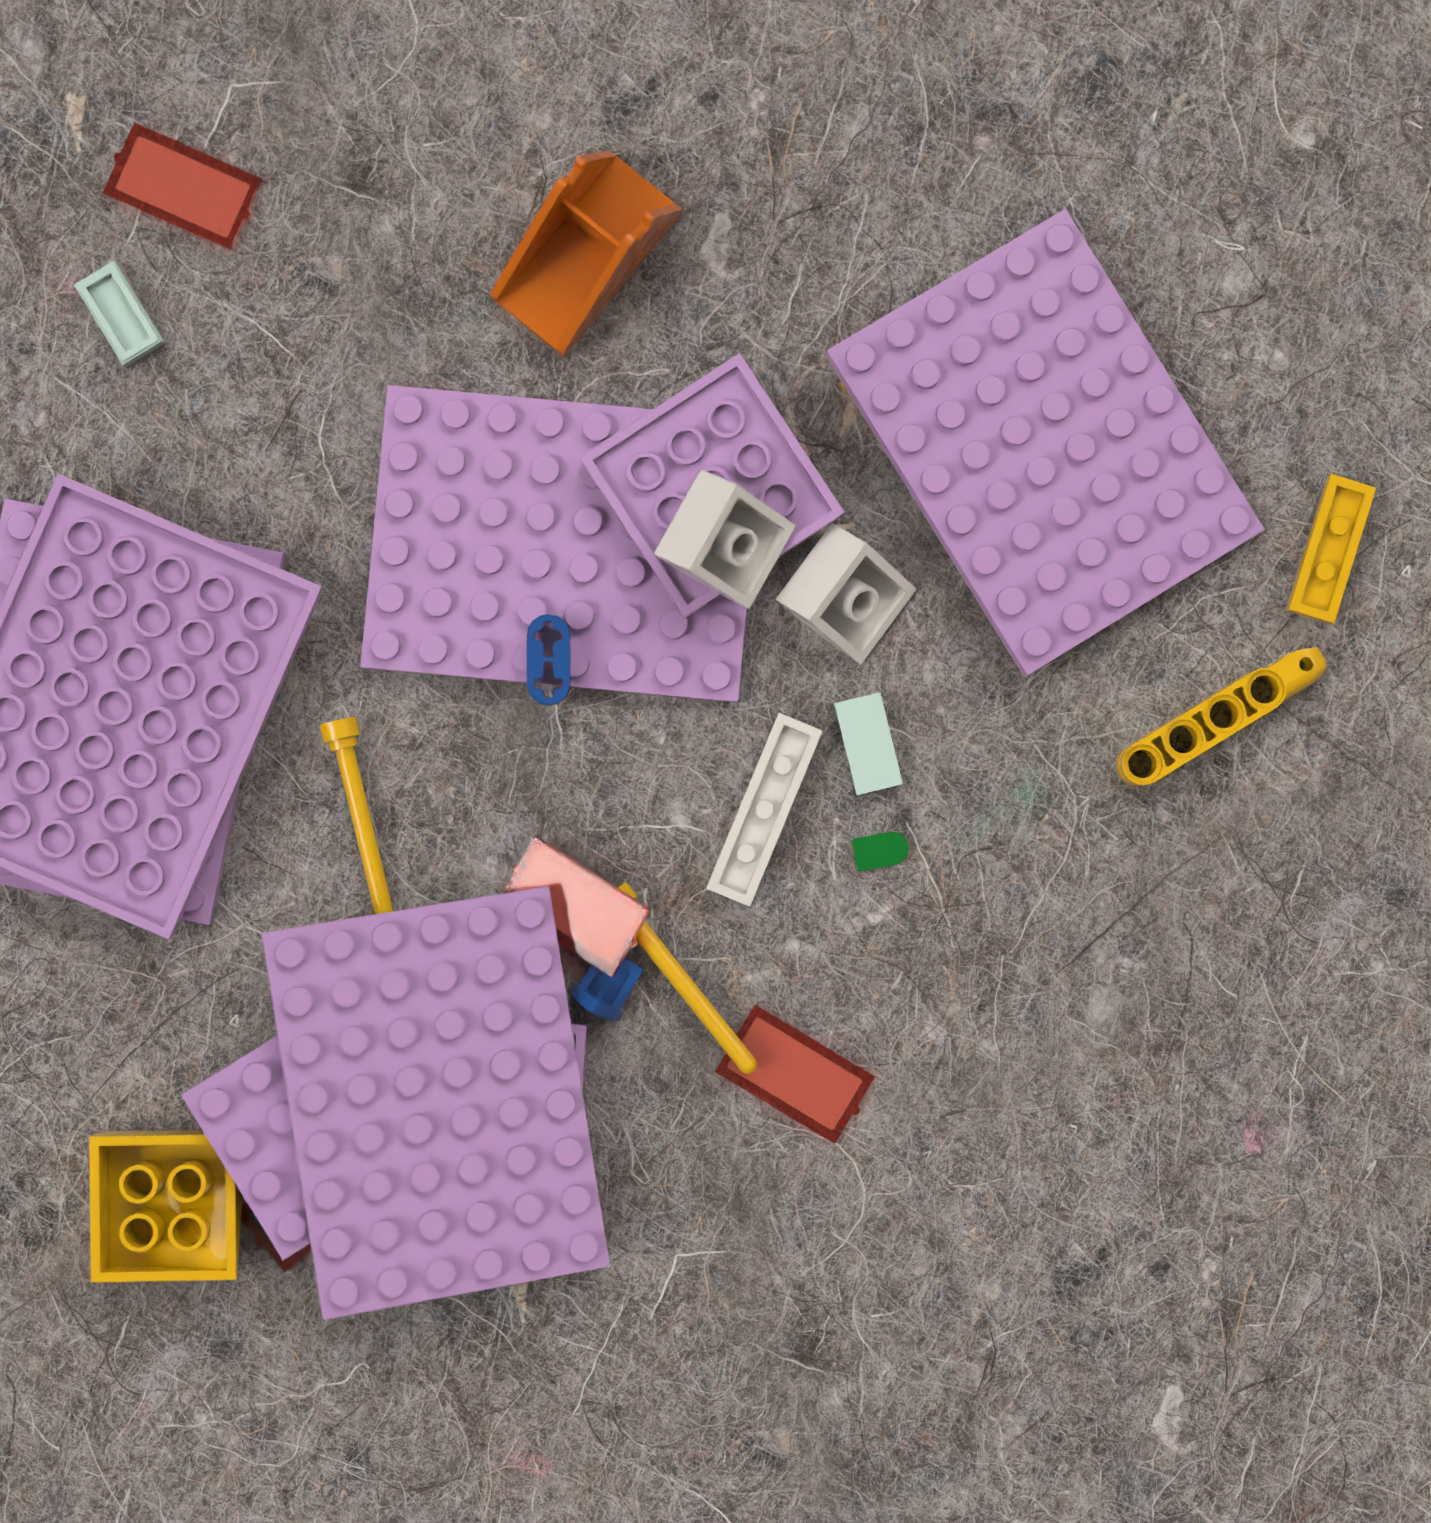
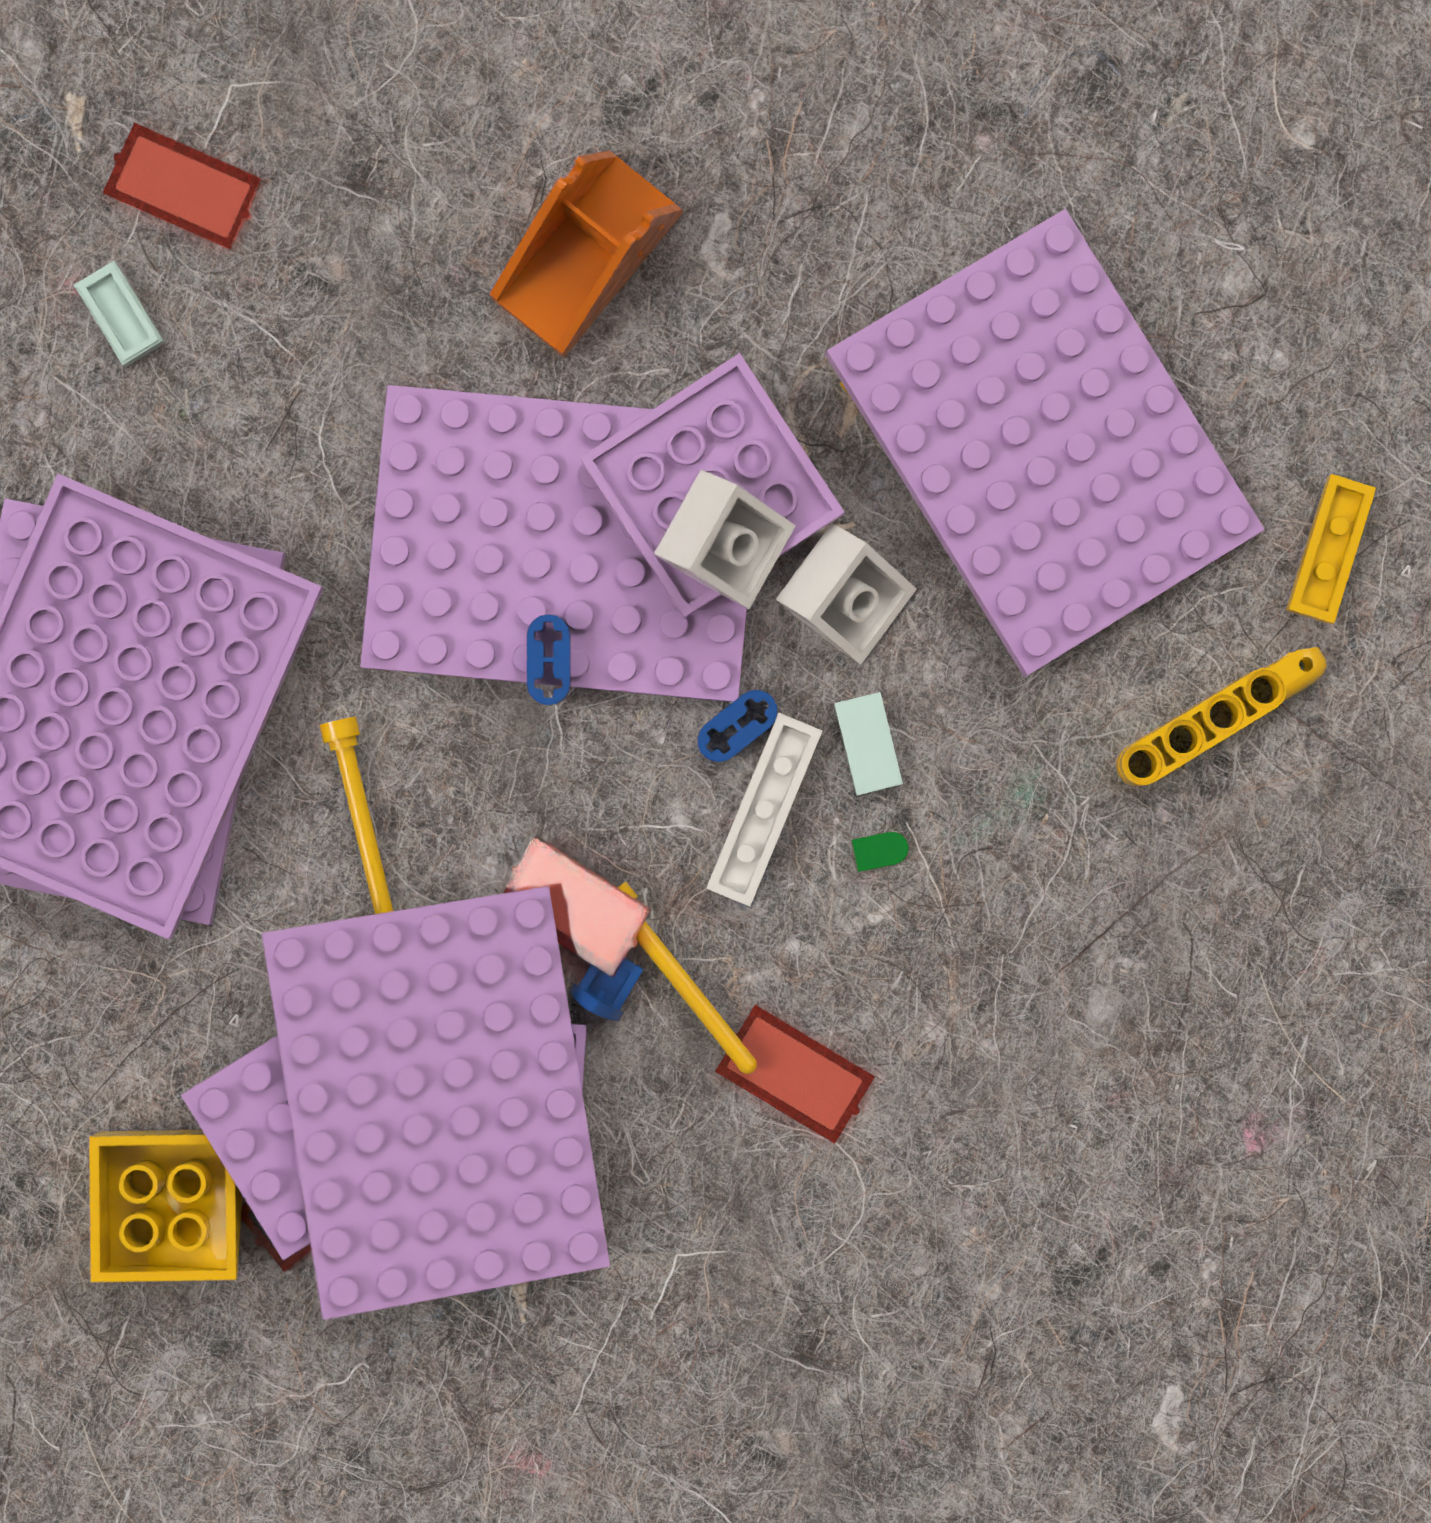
none -> blue beam [697,689,778,762]

